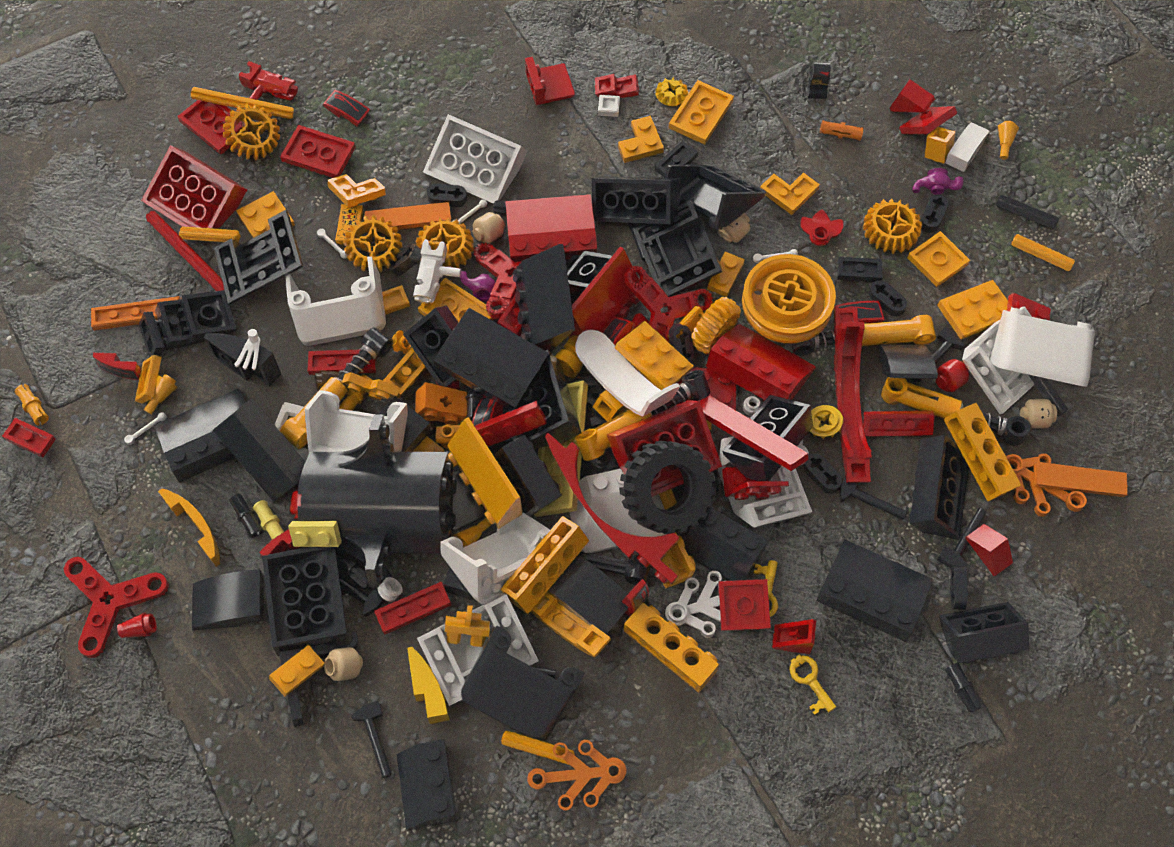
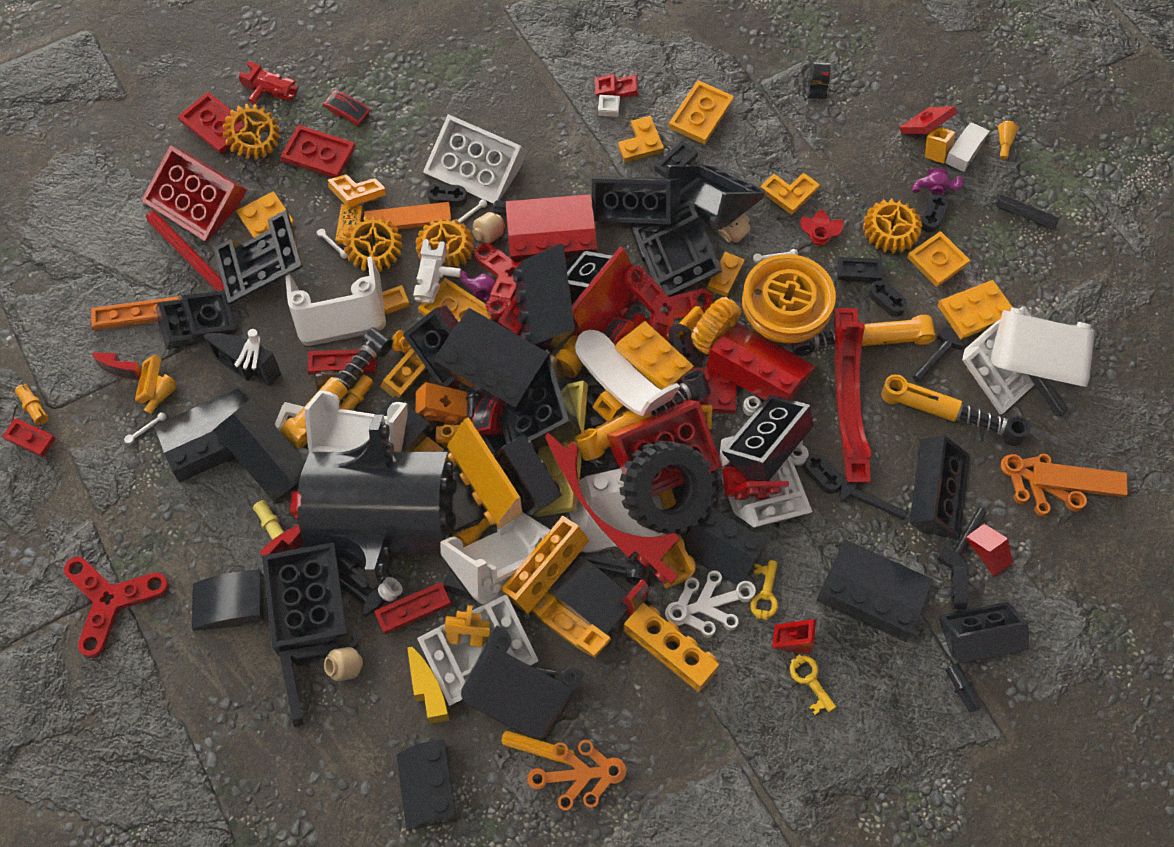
red cone [117,612,157,638] -> none
black plate [139,312,166,358] -> none
light orange slope [158,489,220,567] -> none
light orange axle [179,227,241,242] -> none
light orange axle [191,87,294,119] -> none
black axle [229,493,264,538] -> none
light orange plate [269,645,324,697] -> none
light yellow plate [288,521,342,547] -> none
light orange plate [342,372,400,401] -> none
black piece [351,701,392,778] -> none
black beam [389,243,422,275] -> none
red plate [474,401,547,447] -> none
red bracket [525,57,575,105] -> none
yellow gear [656,77,688,106] -> none
tile [699,395,809,471] -> none
red plate [718,579,771,631] -> none
yellow gear [810,405,843,439] -> none
orange pin [820,120,863,141] -> none
slope [834,301,885,324] -> none
red plate [863,411,935,436] -> none
black slope [878,344,938,378] -> none
red slope [889,80,935,113] -> none
red head [935,359,969,392] -> none
light orange brick [943,403,1021,501] -> none
red plate [1007,293,1051,321] -> none
light orange axle [1011,234,1075,271] -> none
tan head [1020,399,1057,429] -> none

